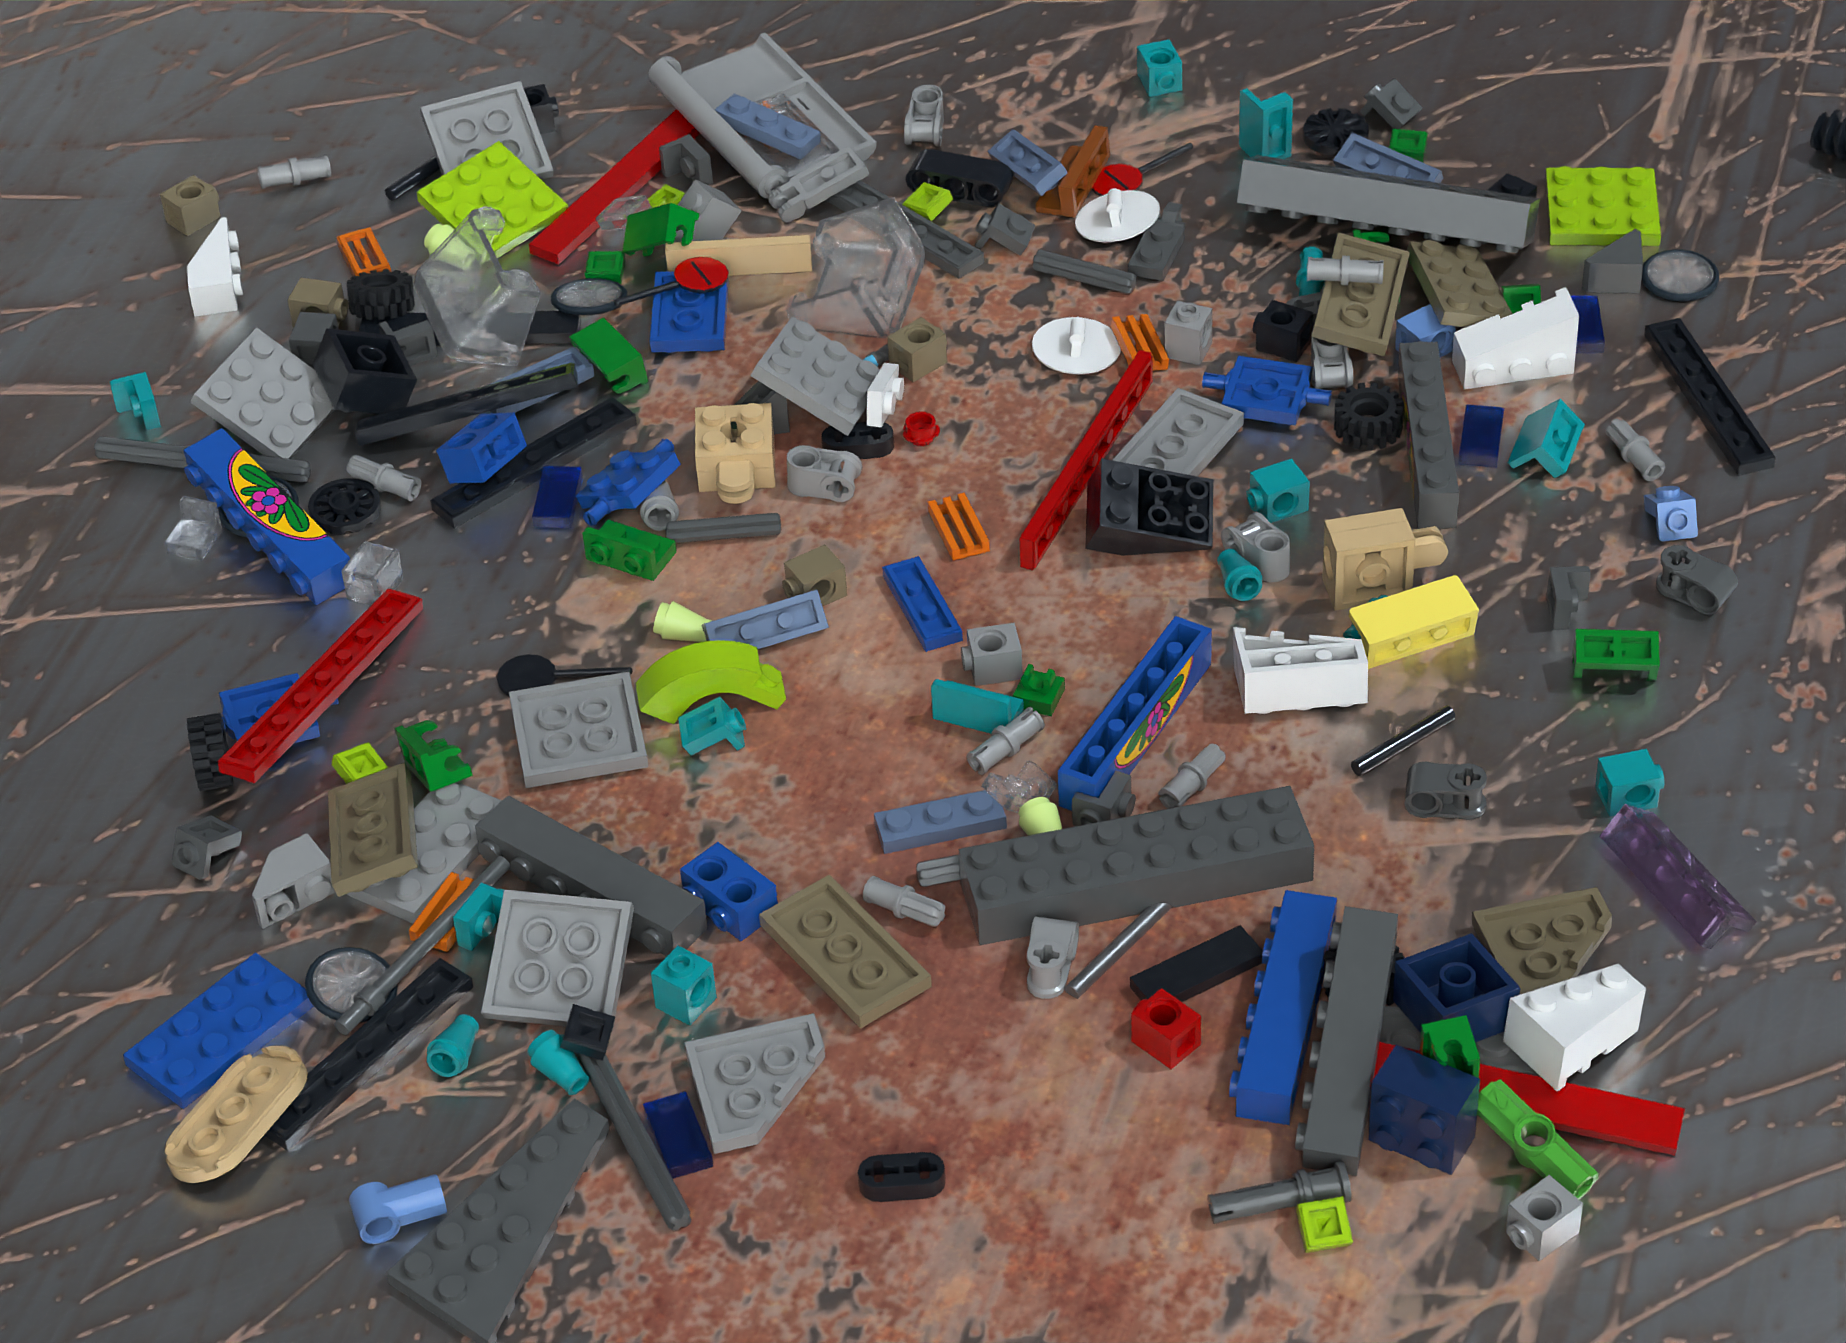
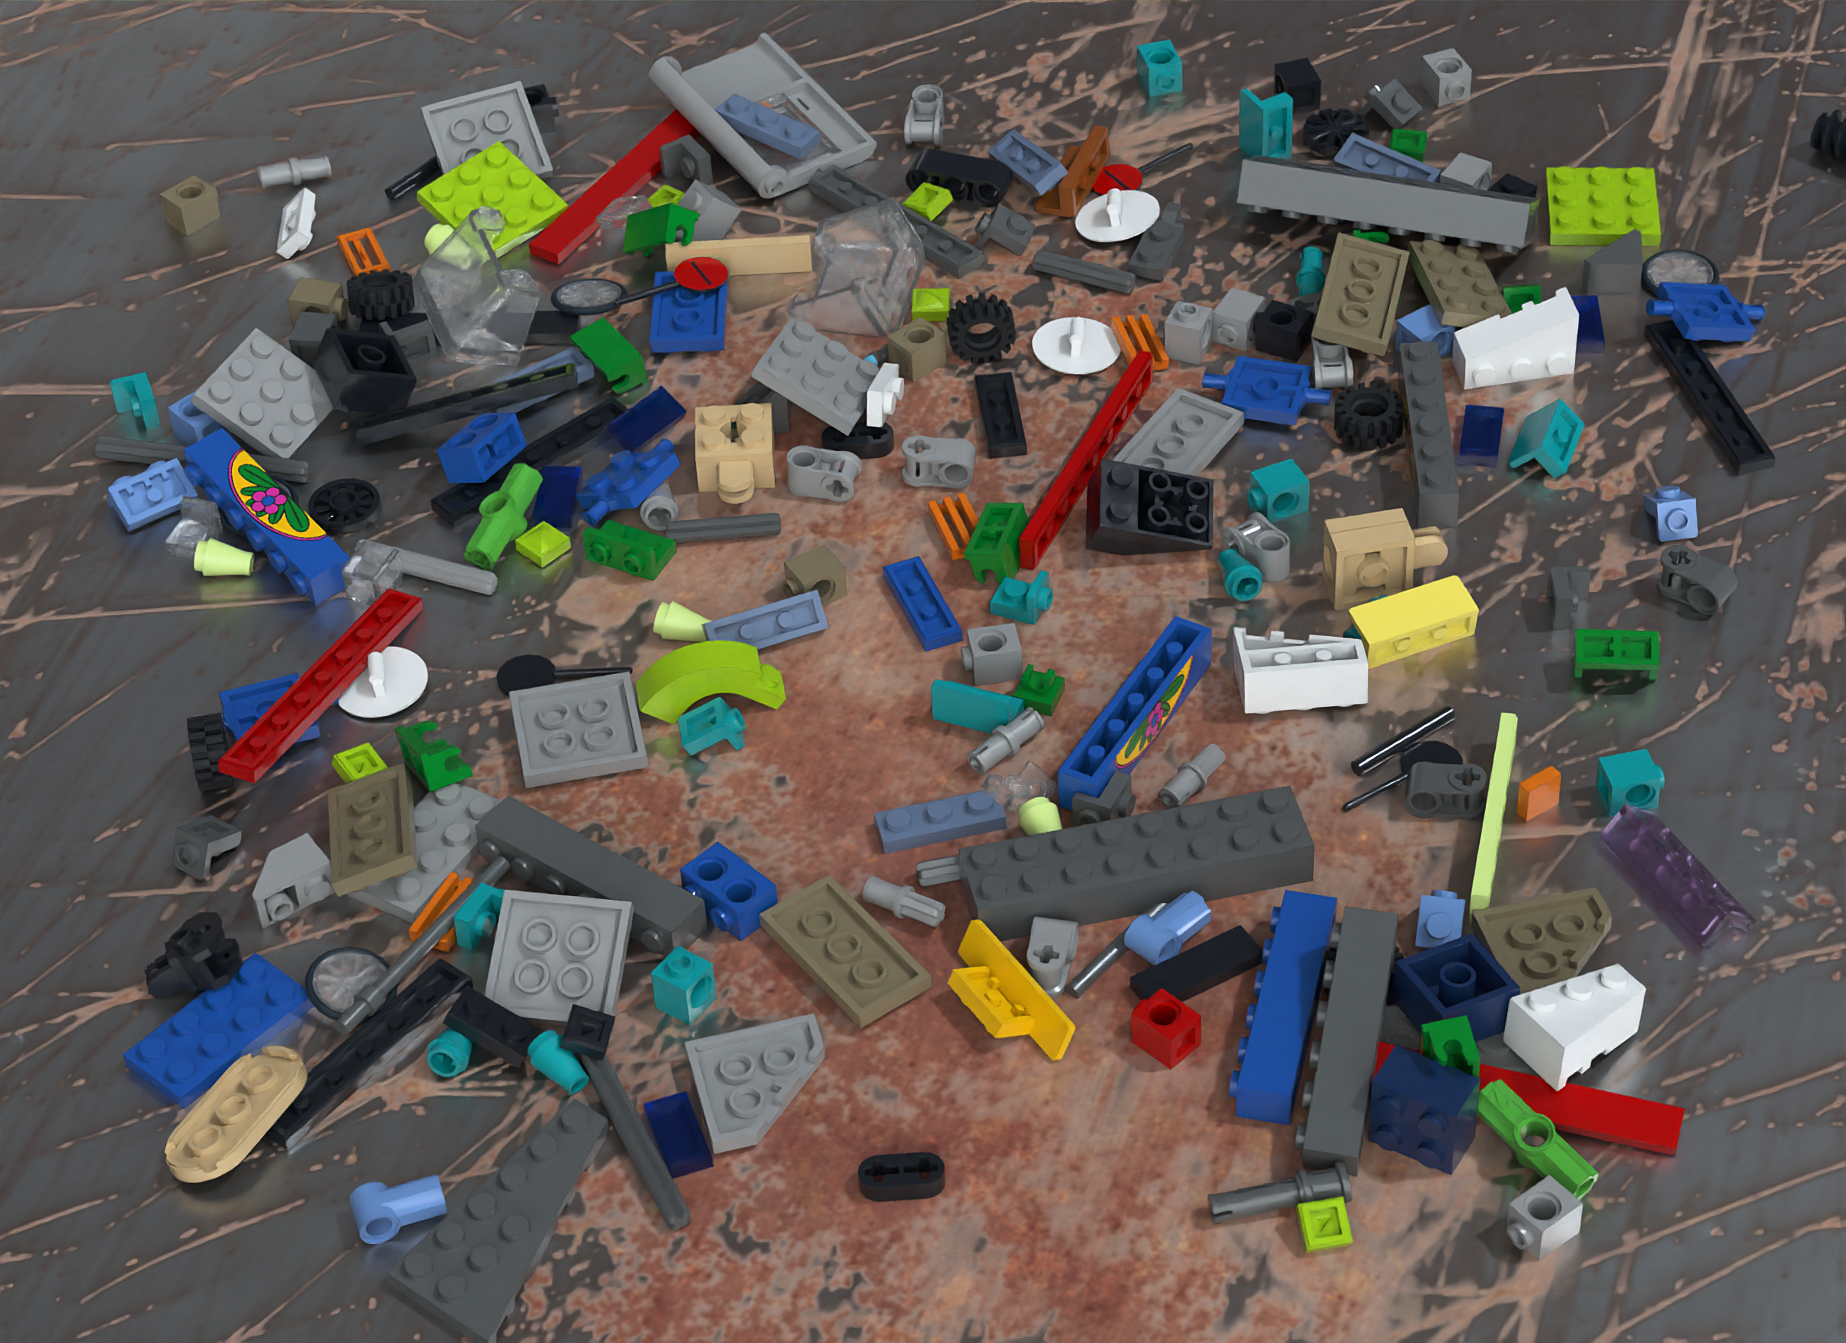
white slope [187,217,243,317] -> none
light grey axle [346,455,421,501] -> none
green tile [585,251,626,284] -> none
light grey hinge [768,145,869,223] -> none
red plate [903,412,940,446] -> none
light grey pin [1307,255,1384,286] -> none
light grey axle [1606,419,1665,481] -> none
none -> medium blue bracket [107,458,198,532]
none -> black hinge [145,912,243,999]
none -> medium blue brick [168,390,230,446]
none -> yellowish green cone [194,538,254,576]
none -> white plate [276,187,316,259]
none -> white shield [338,647,428,718]
none -> light grey axle [353,539,498,595]
none -> black plate [443,985,542,1068]
none -> bright green piece [463,463,543,570]
none -> lime tile [515,521,571,568]
none -> clear blue tile [606,385,687,452]
none -> light grey piece [902,435,976,489]
none -> lime tile [912,288,950,322]
none -> black tyre [946,293,1016,364]
none -> yellow bracket [947,919,1075,1061]
none -> green hinge [964,503,1029,585]
none -> black tile [975,372,1027,459]
none -> teal bracket [990,570,1054,625]
none -> medium blue piece [1124,890,1211,966]
none -> light grey brick [1212,287,1265,351]
none -> black brick [1274,58,1321,115]
none -> black piece [1343,741,1463,811]
none -> medium blue bracket [1415,890,1465,950]
none -> light grey brick [1421,48,1472,107]
none -> light grey brick [1440,152,1492,190]
none -> yellowish green tile [1469,712,1518,924]
none -> orange tile [1517,765,1561,821]
none -> blue plate [1646,282,1765,342]

